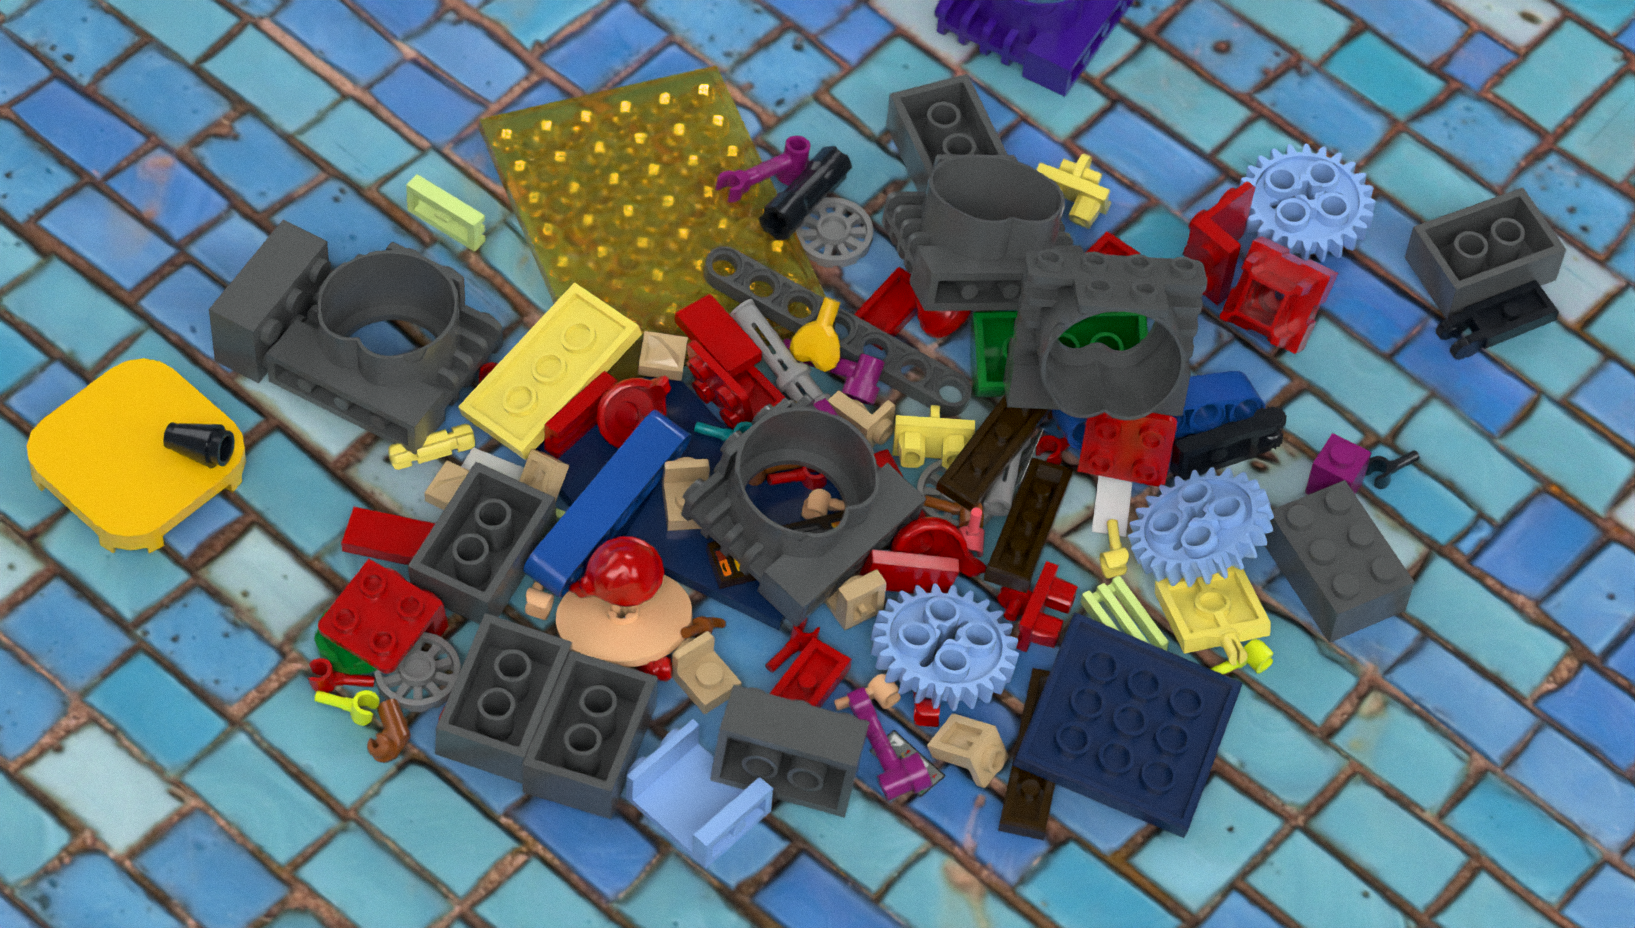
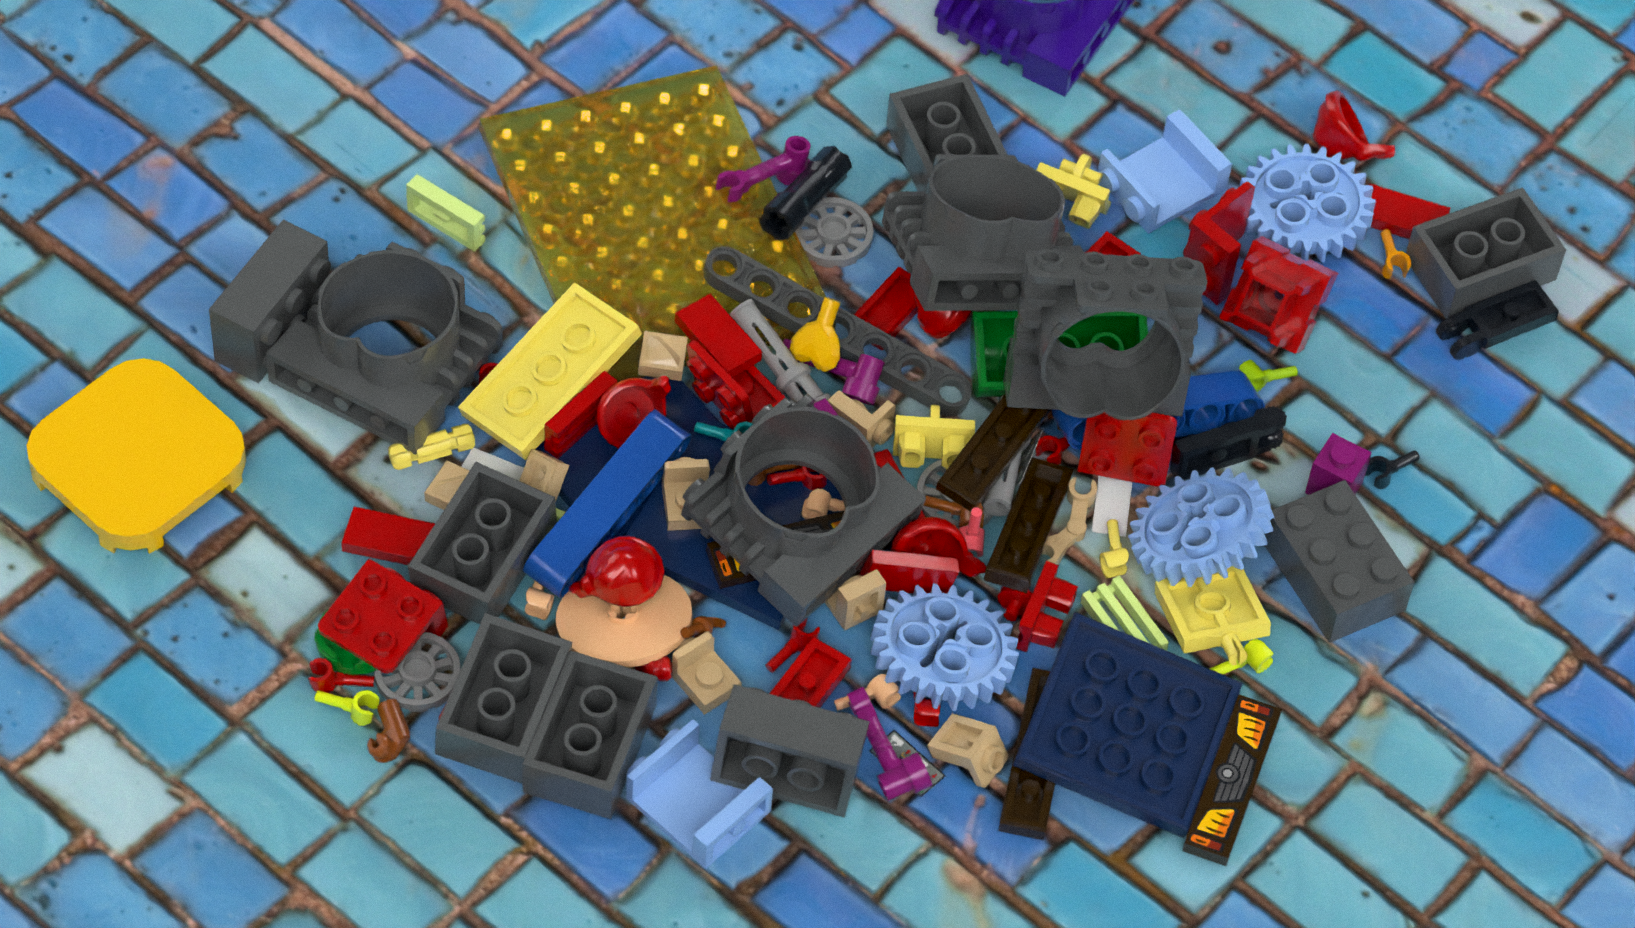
black cone [163,422,235,468] -> none
none -> tan piece [1042,476,1097,565]
none -> light blue panel [1098,109,1232,234]
none -> tile [1182,694,1282,866]
none -> lime hand [1239,360,1298,392]
none -> red hat [1312,90,1395,162]
none -> red tile [1370,183,1450,239]
none -> light orange hand [1380,229,1411,279]

